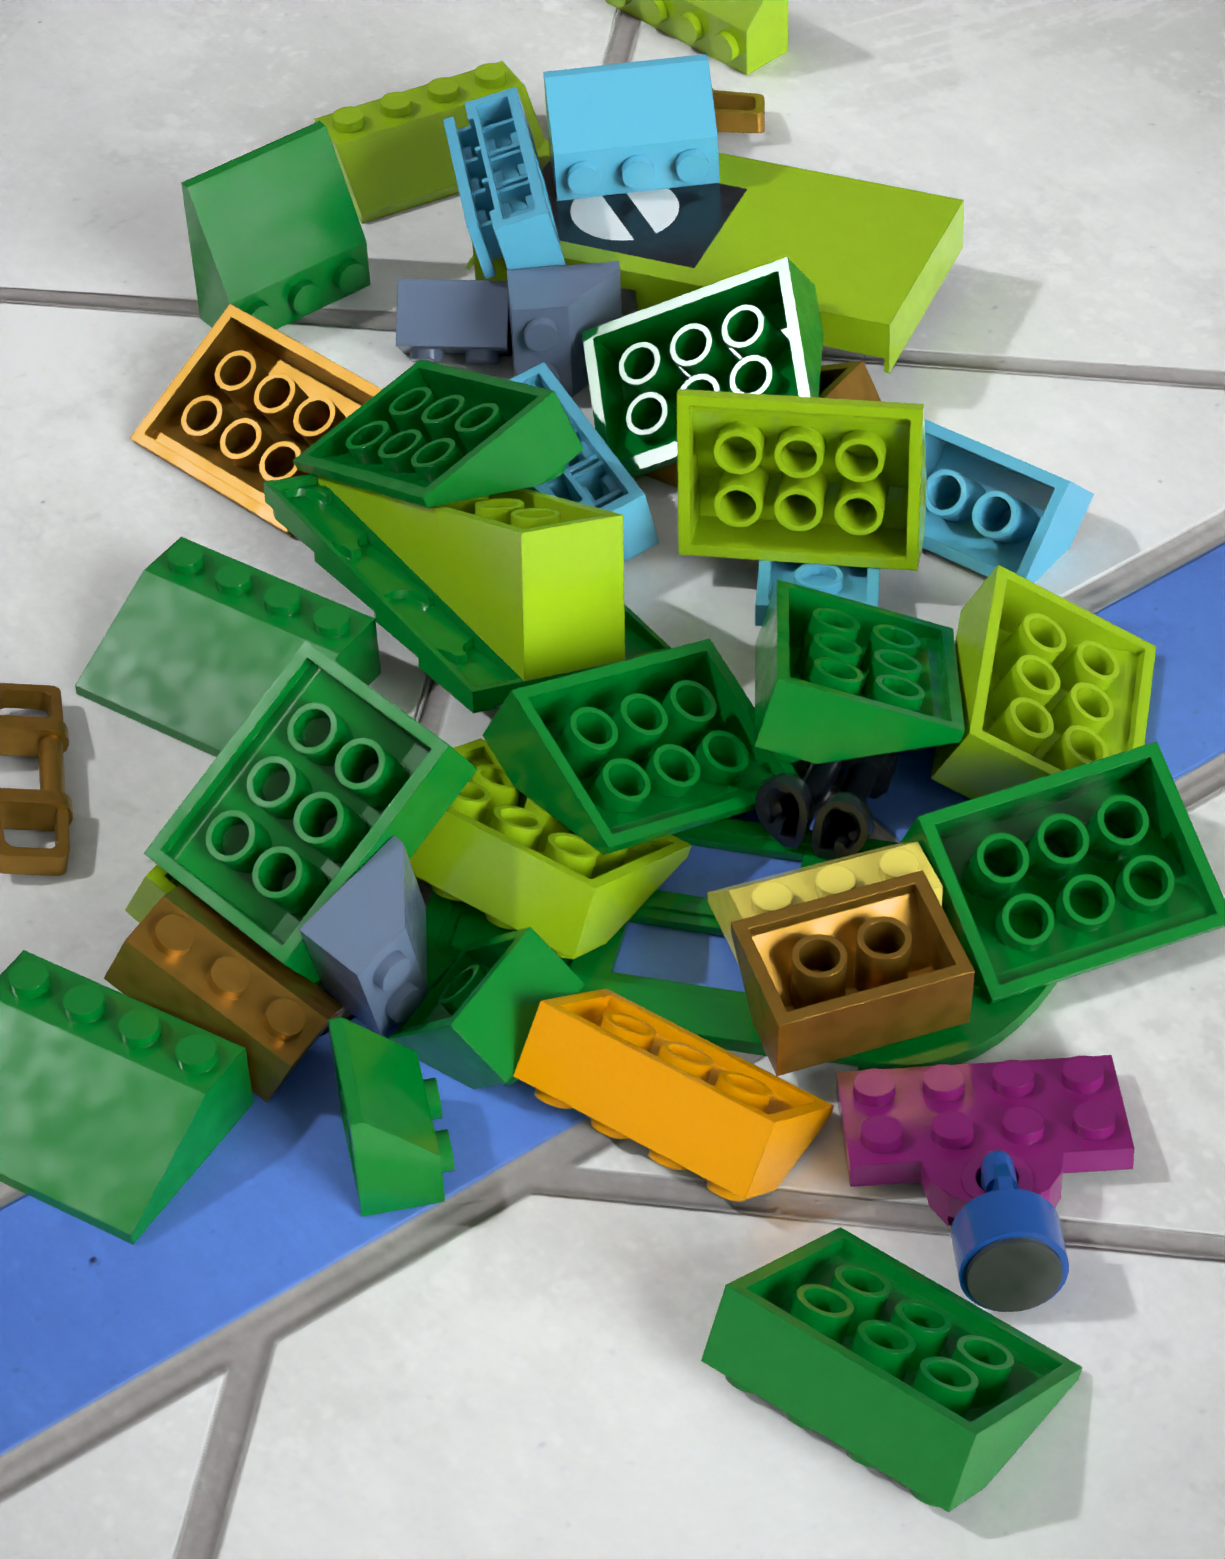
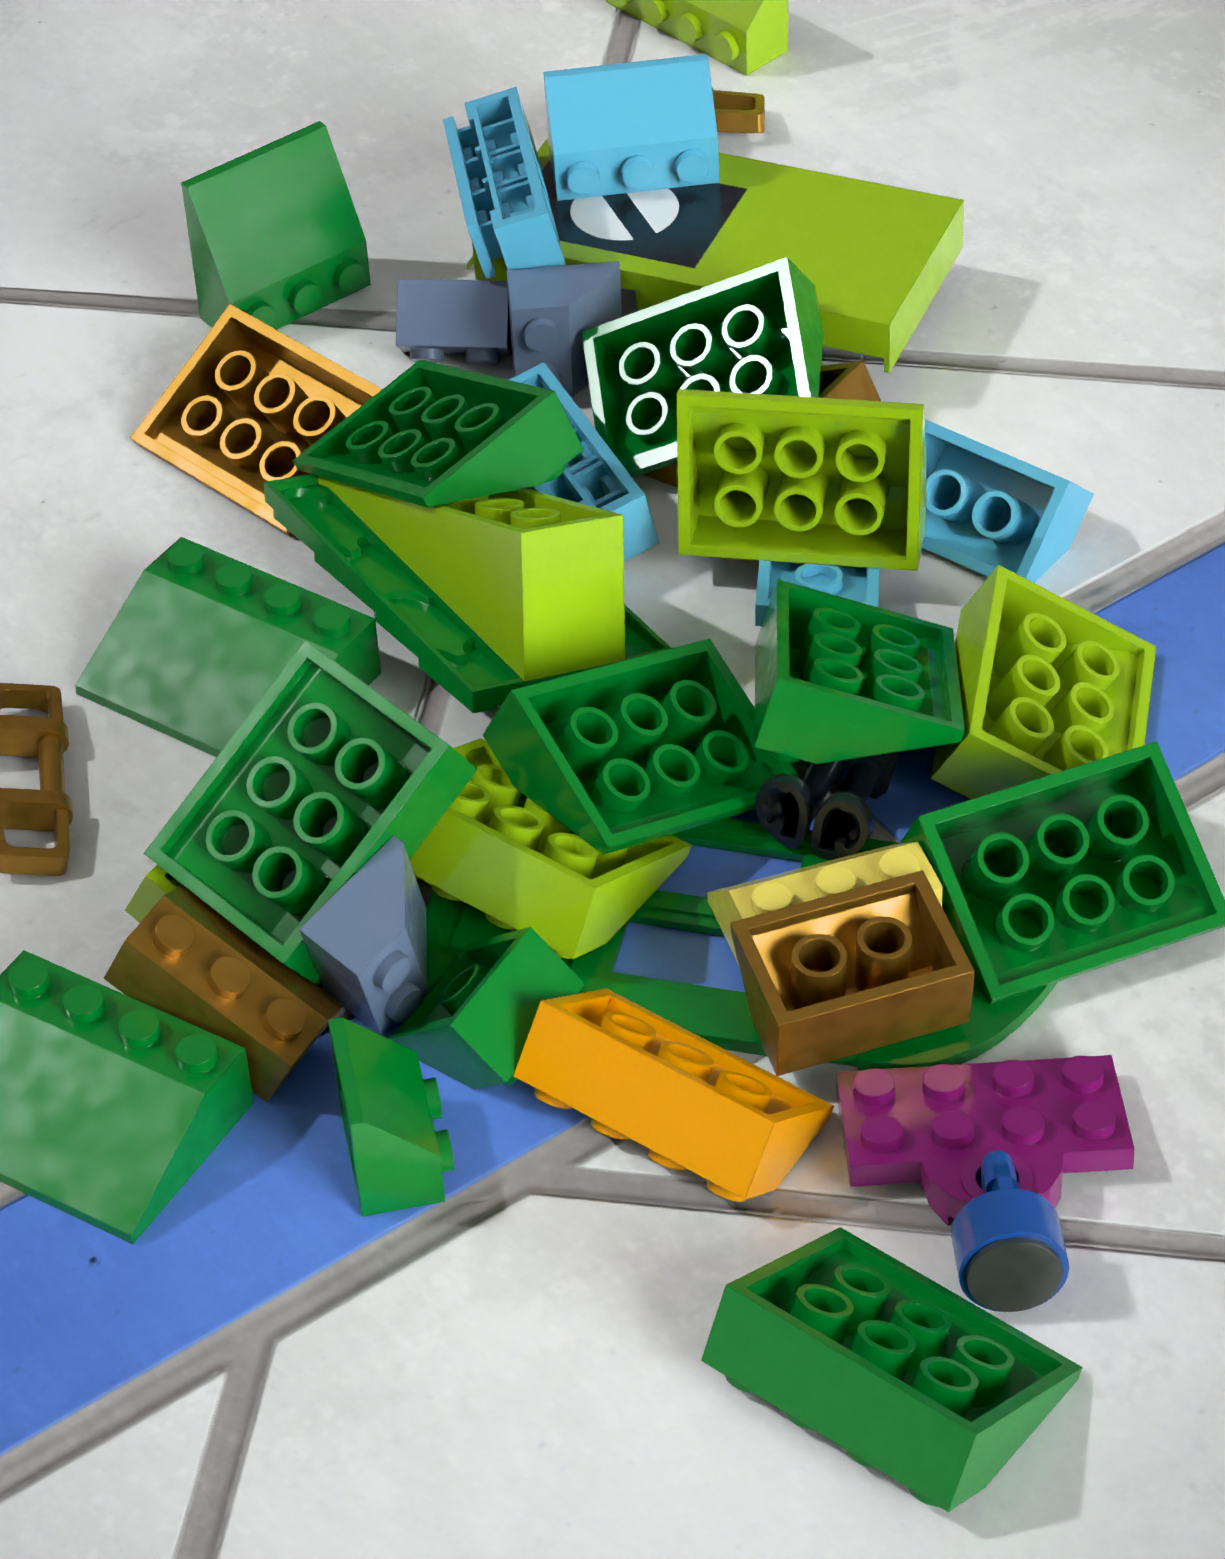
lime slope [314,61,545,224] -> none

